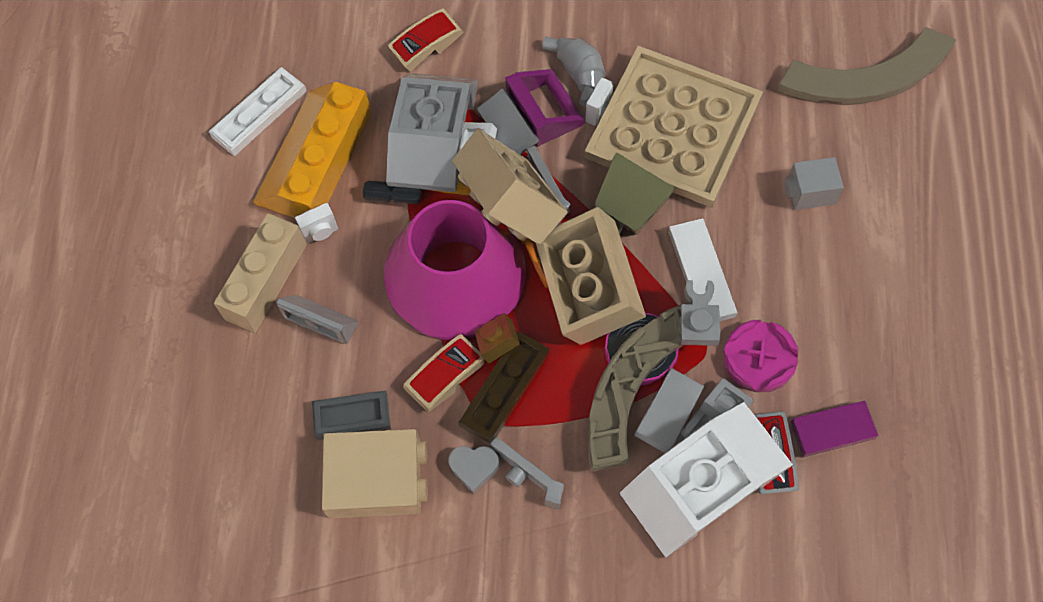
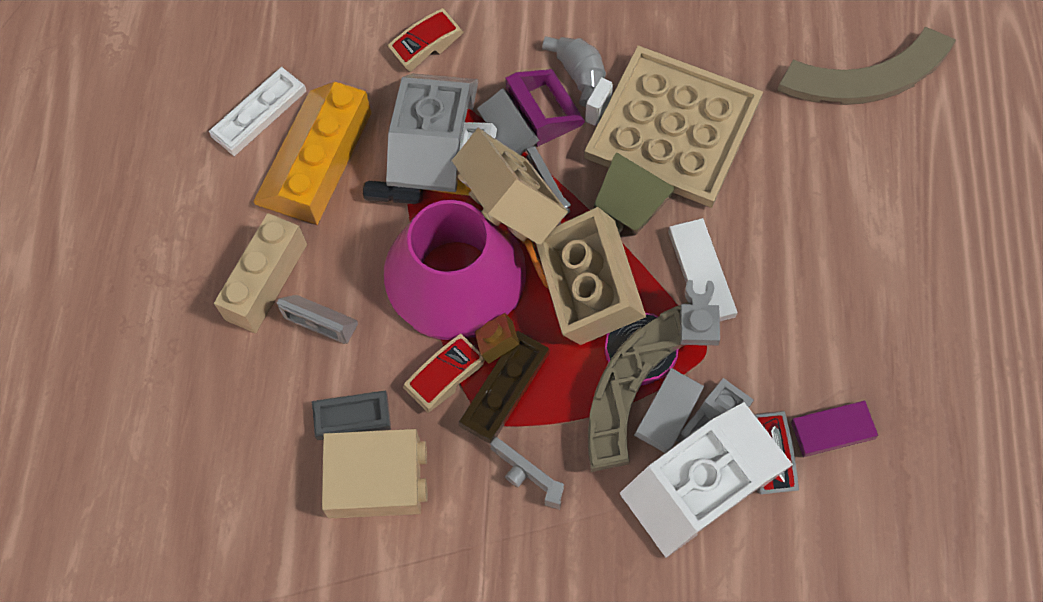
white plate [295,203,338,244] -> none
light grey tile [449,446,499,494] -> none
dark pink tile [723,320,798,392] -> none
light grey brick [784,157,844,210] -> none

